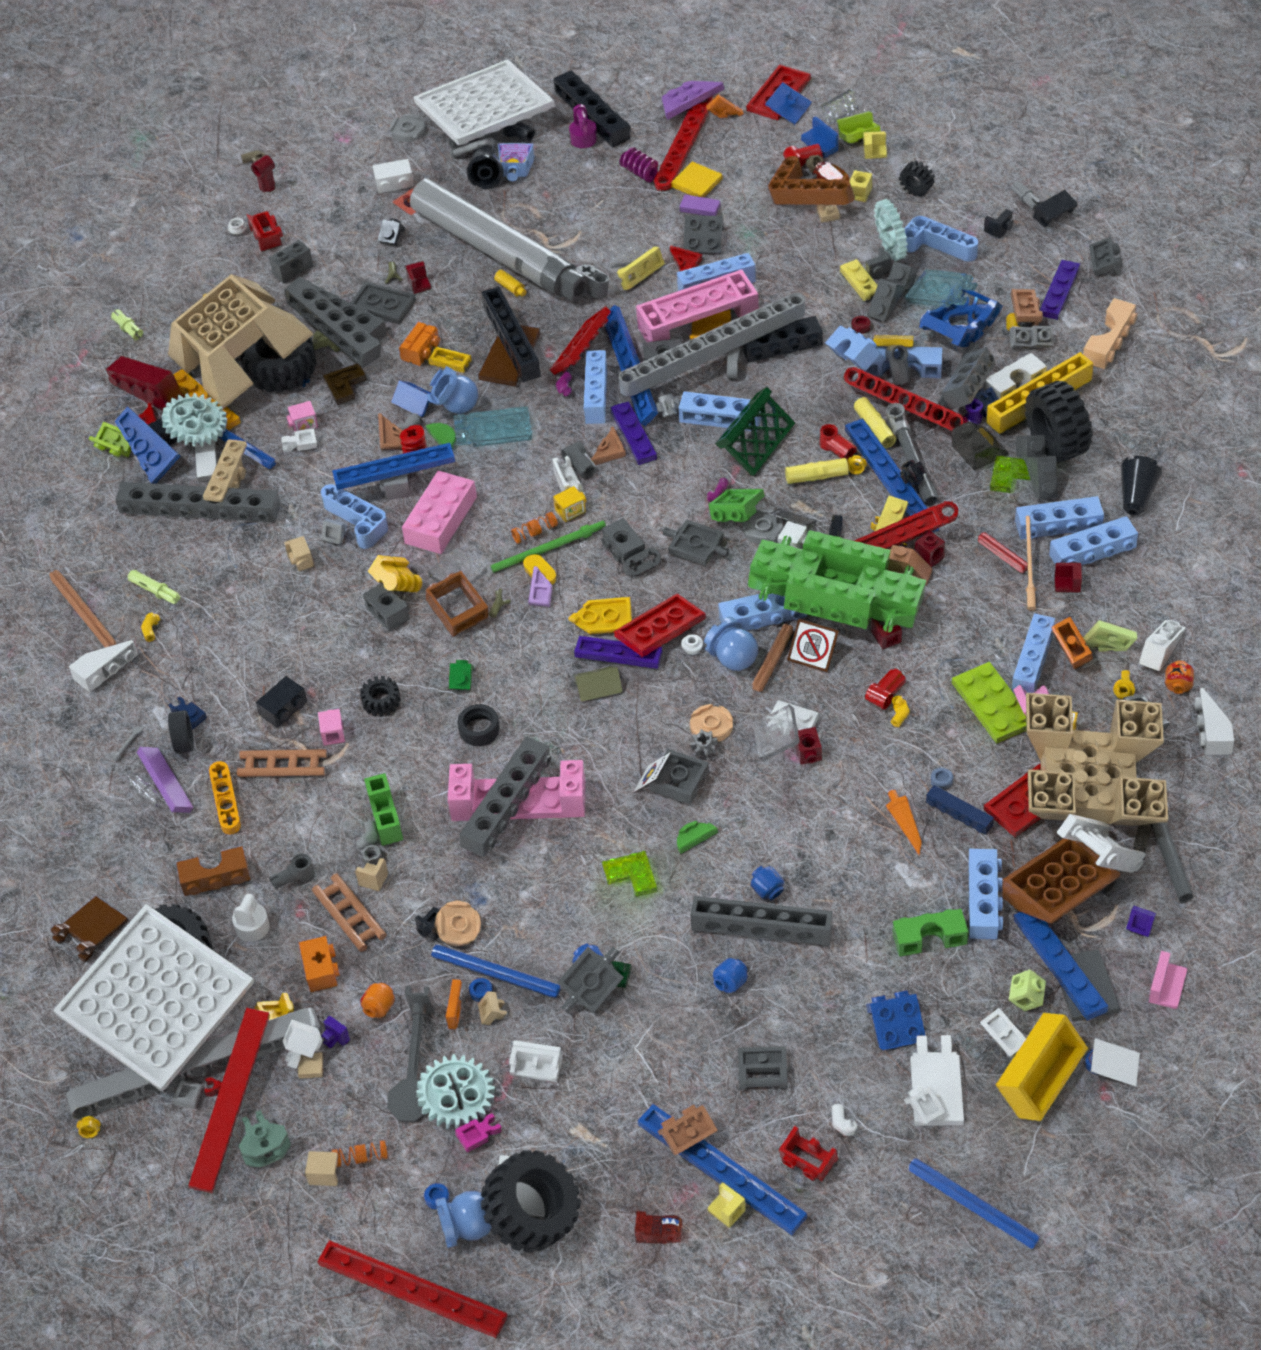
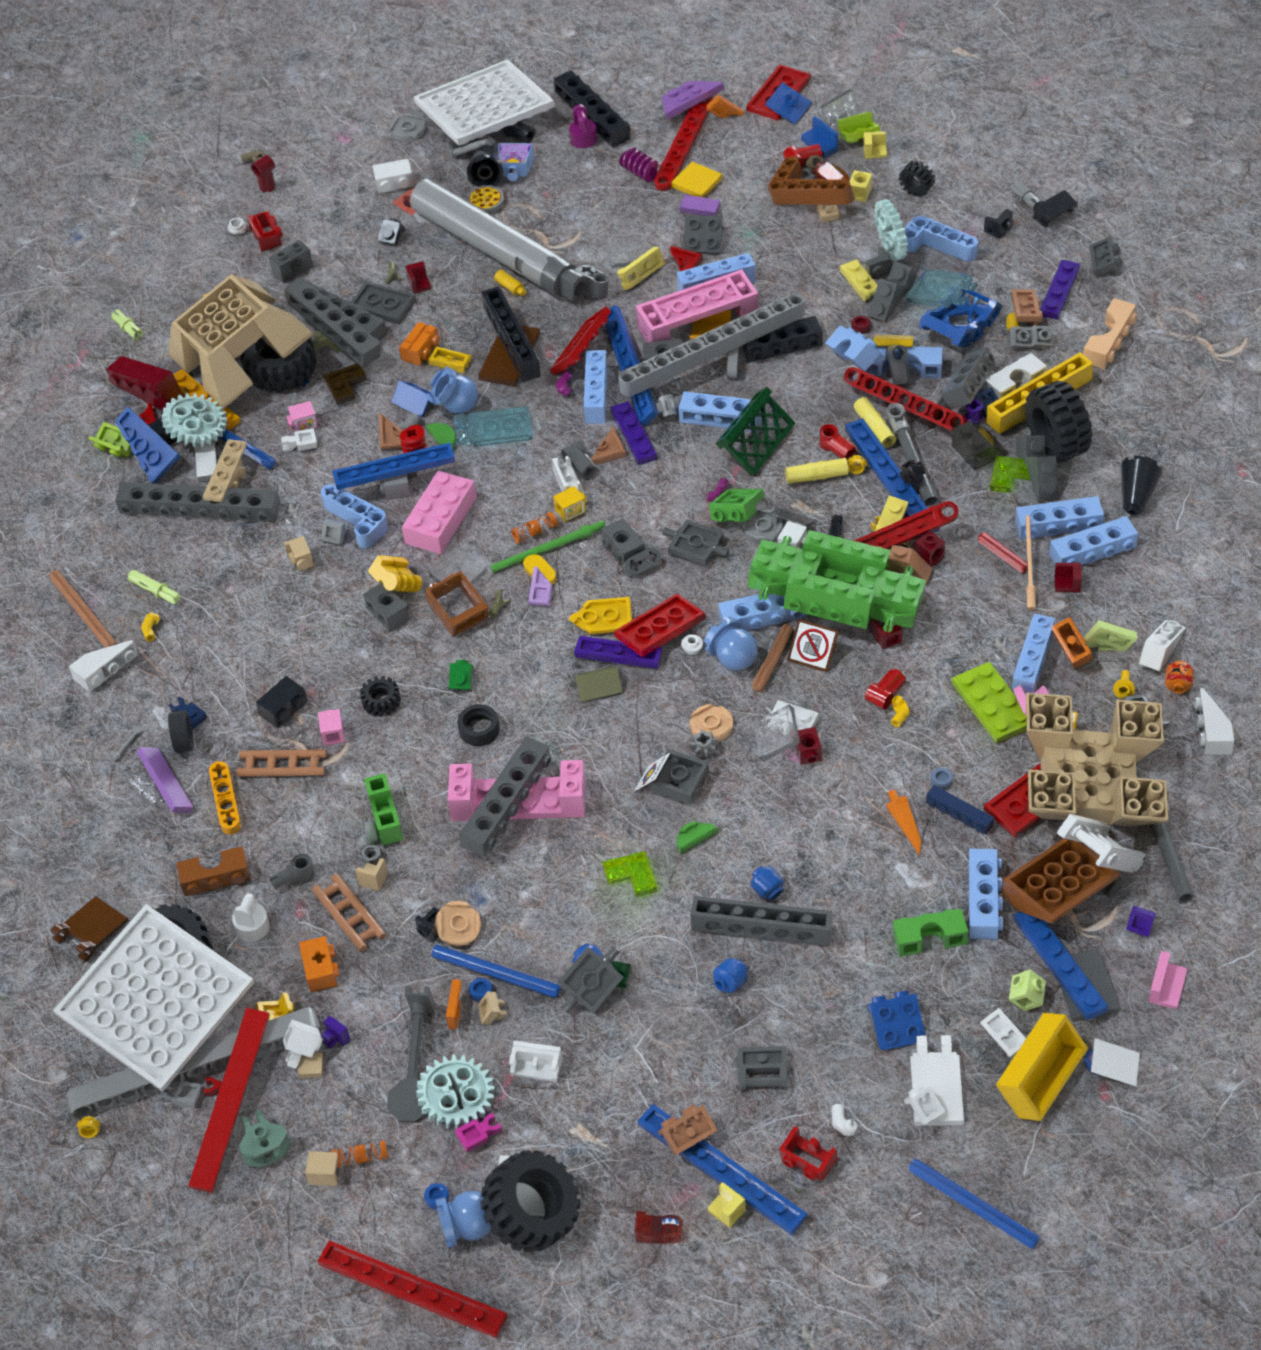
orange head [360,983,395,1018] -> none
none -> tile [467,185,504,214]

